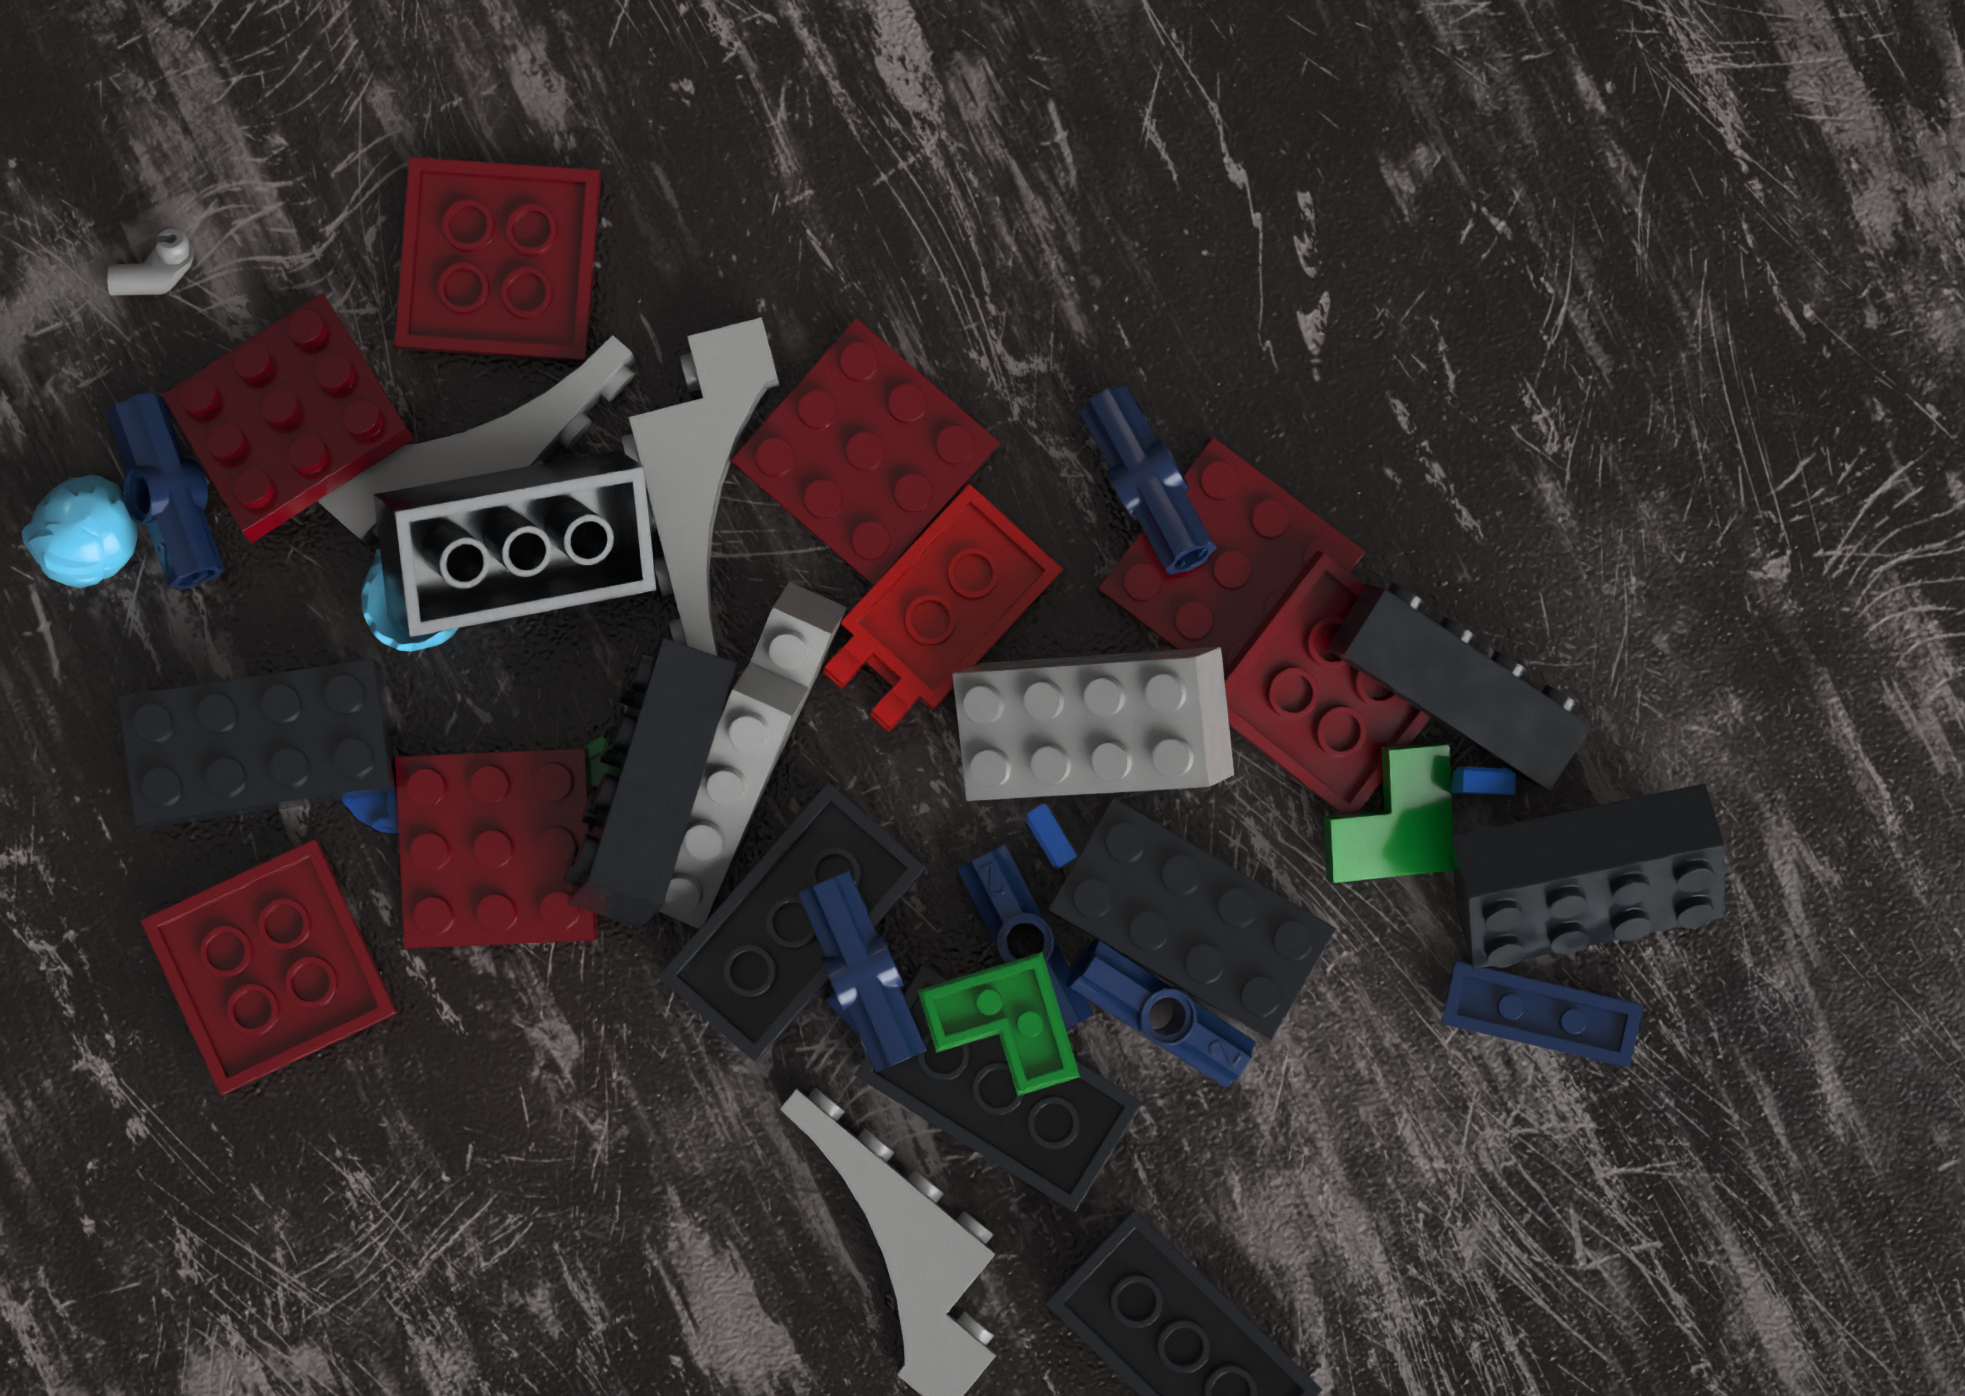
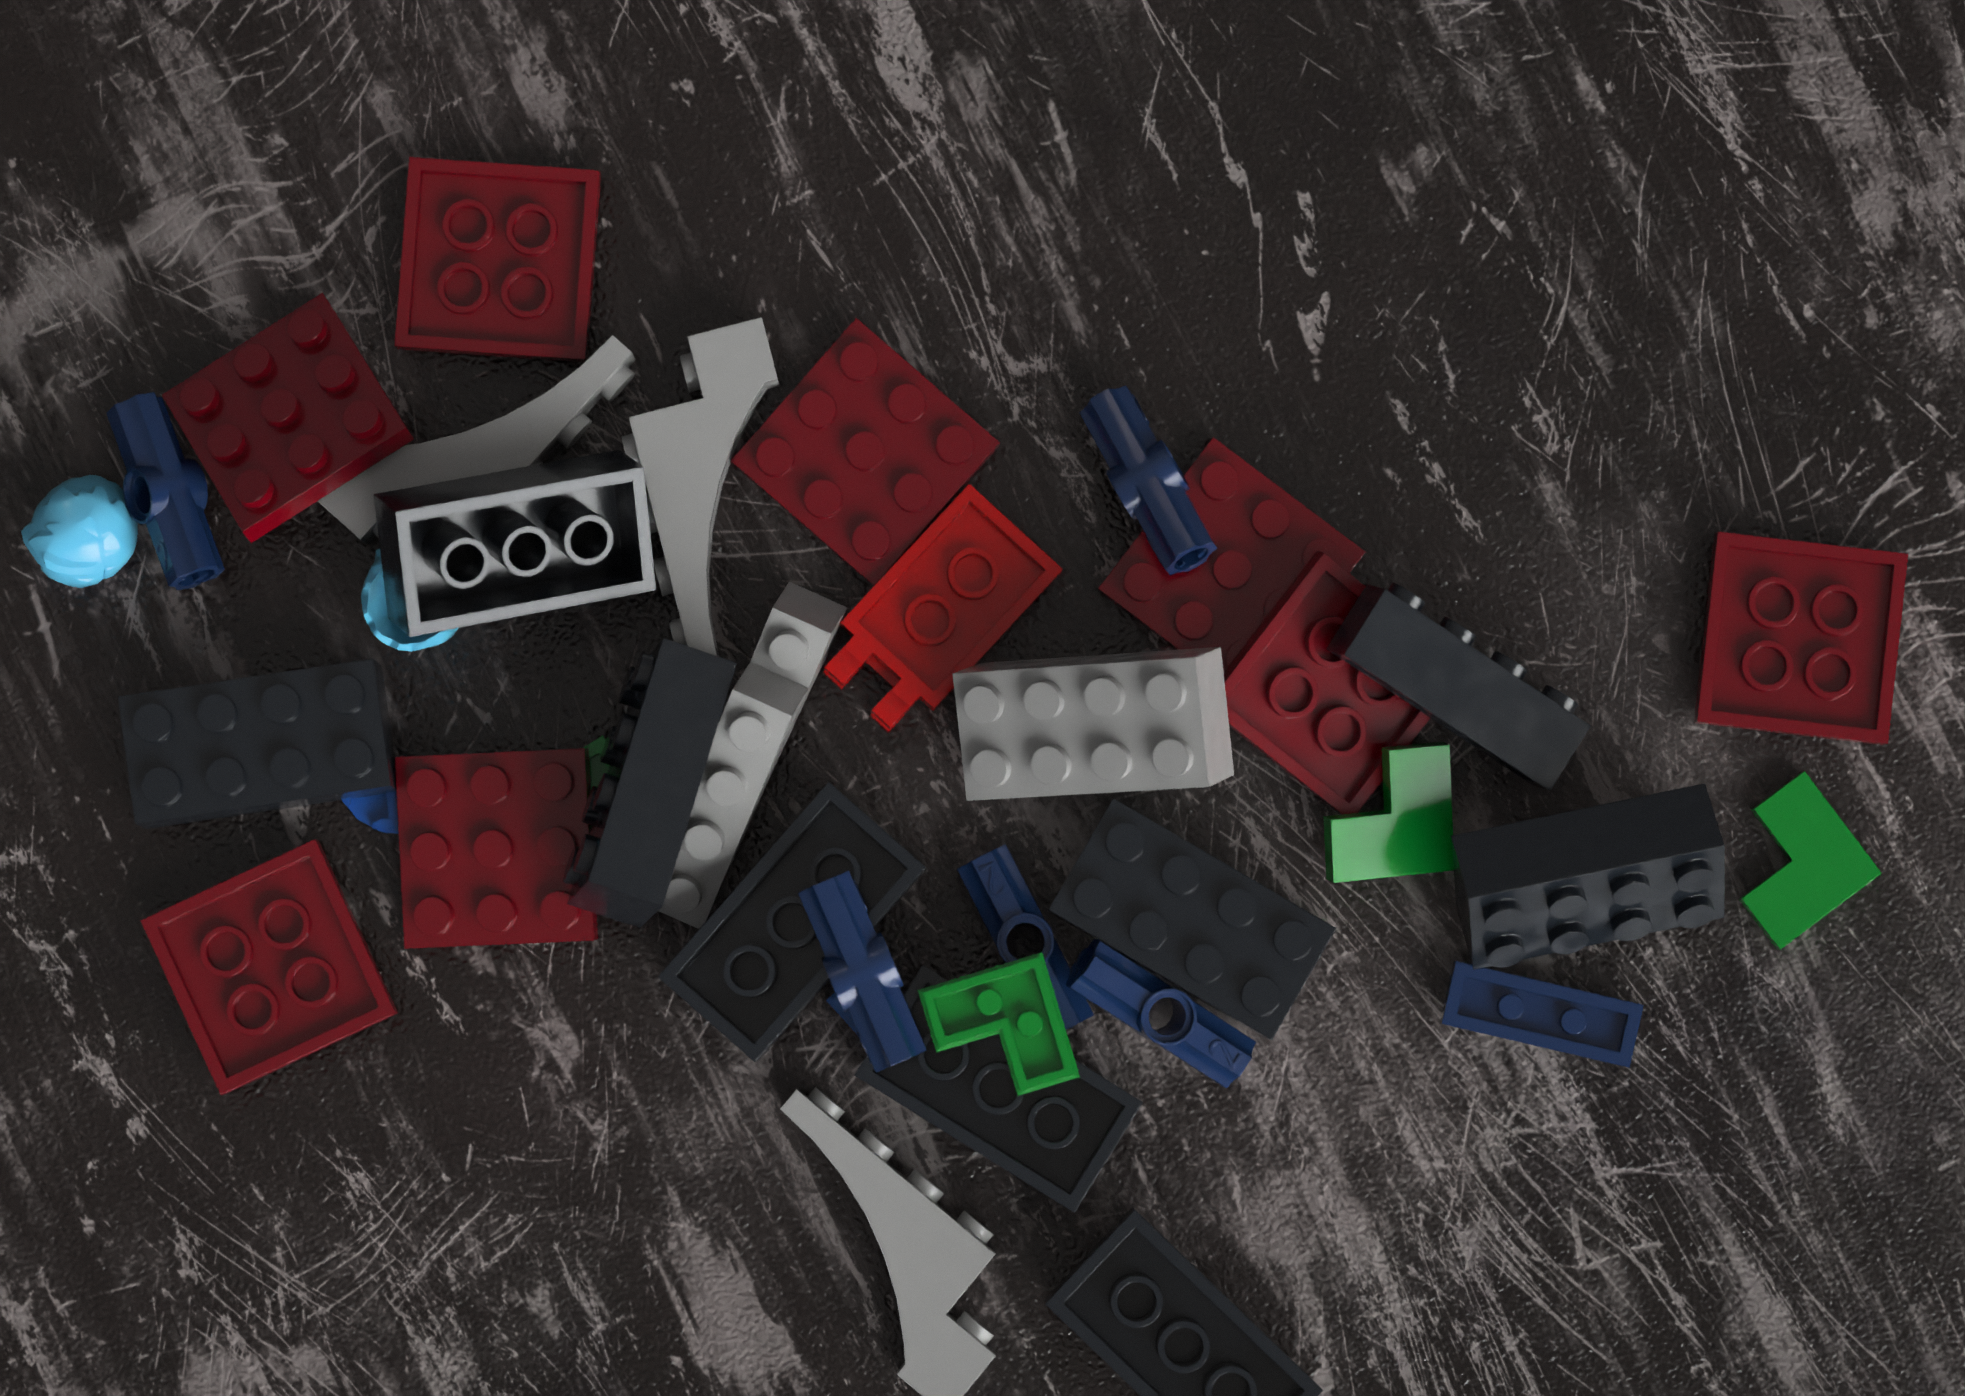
light grey arm [107,228,194,296] -> none
blue tile [1025,803,1078,869] -> none
blue tile [1451,767,1516,796] -> none
none -> dark red plate [1694,532,1908,745]
none -> green tile [1739,771,1882,950]

